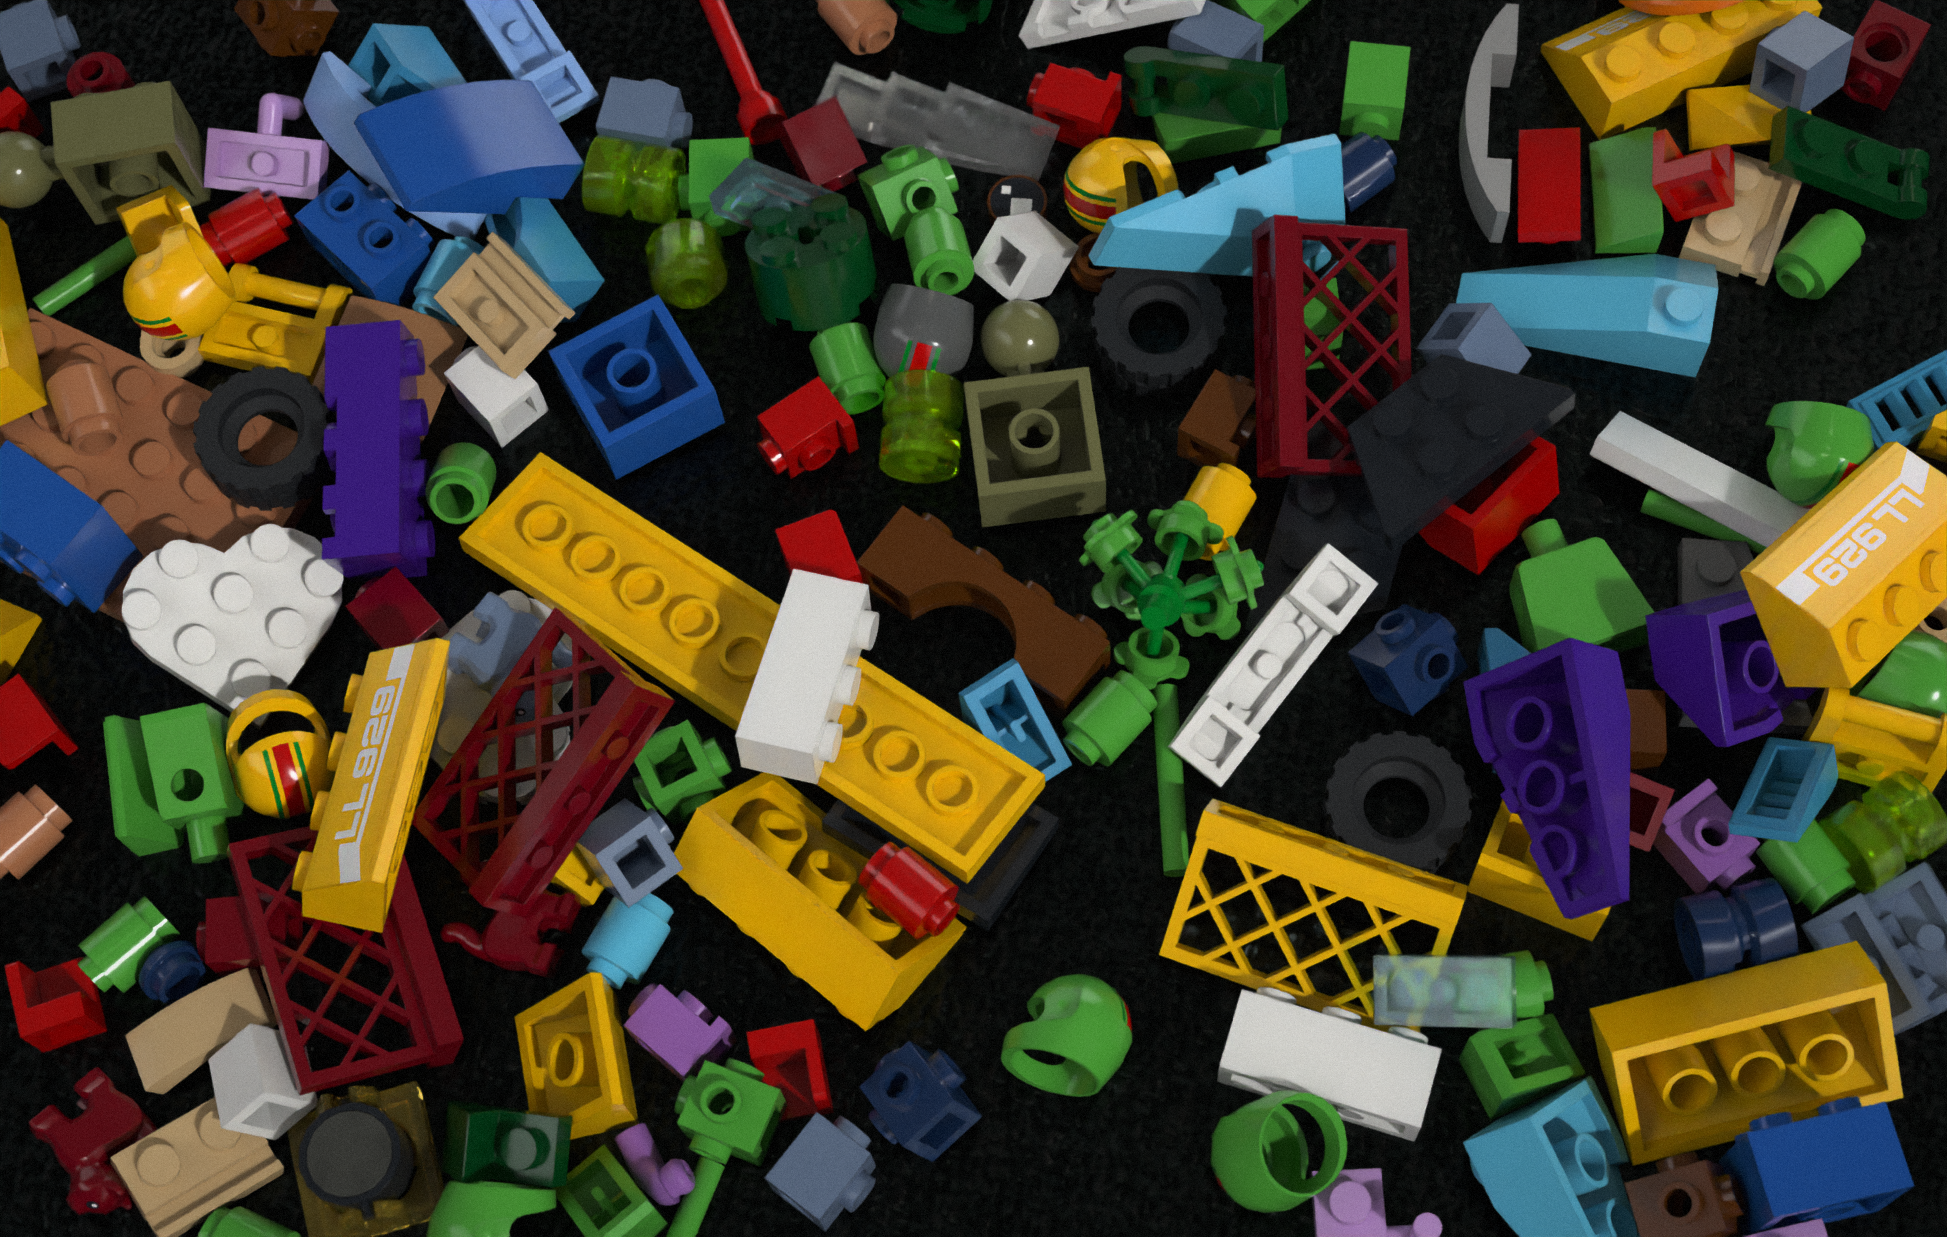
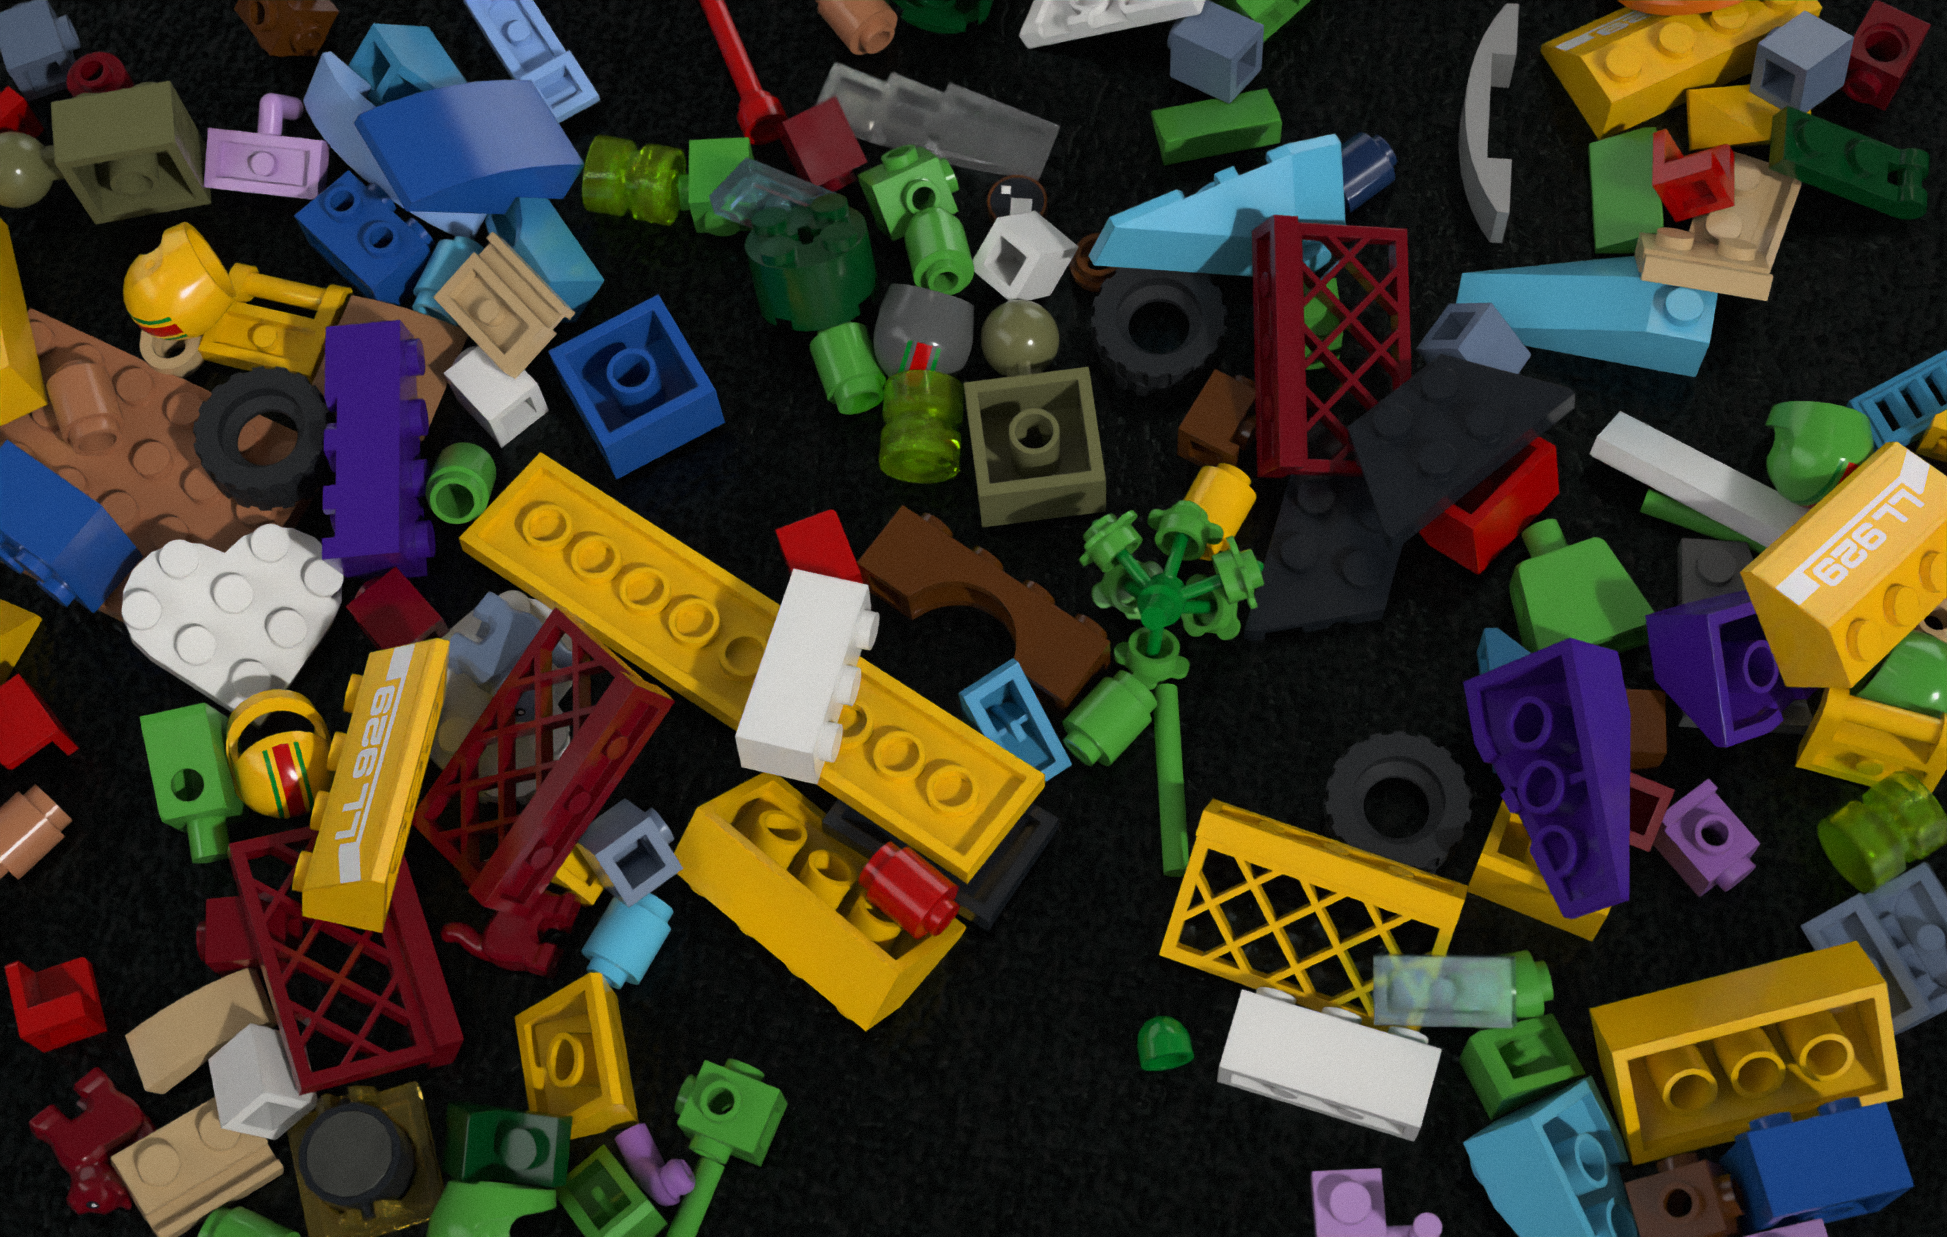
bright green bar [32,215,197,316] -> none
bright green brick [77,896,180,993] -> none
bright green slope [103,715,184,857] -> none
yellow panel [116,185,203,257] -> none
dark blue plate [139,940,206,1005] -> none
red brick [199,187,294,268] -> none
sand blue brick [596,77,693,169] -> none
medium lavender brick [624,983,737,1083] -> none
bright green brick [632,720,732,826] -> none
clear neon green head [646,218,728,309] -> none
red panel [746,1019,834,1123] -> none
red brick [757,376,859,479] -> none
sand blue brick [765,1112,876,1232] -> none
dark blue brick [859,1041,982,1162] -> none
bright green helmet [1001,974,1132,1097] -> none
red brick [1027,63,1121,149] -> none
yellow helmet [1063,137,1179,233] -> none
dark green plate [1124,46,1288,131] -> none
white slope [1168,543,1378,787] -> none
bright green helmet [1211,1090,1347,1213] -> none
bright green brick [1339,41,1410,140] -> none
dark blue brick [1348,604,1468,716] -> none
red slope [1518,127,1581,244] -> none
dark blue wheel [1673,877,1798,981] -> none
dark azure slope [1728,737,1839,842] -> none
bright green brick [1756,819,1856,914] -> none
bright green brick [1773,209,1865,300] -> none
none -> green hinge [1137,1016,1194,1071]
none -> tan plate [1634,227,1773,301]

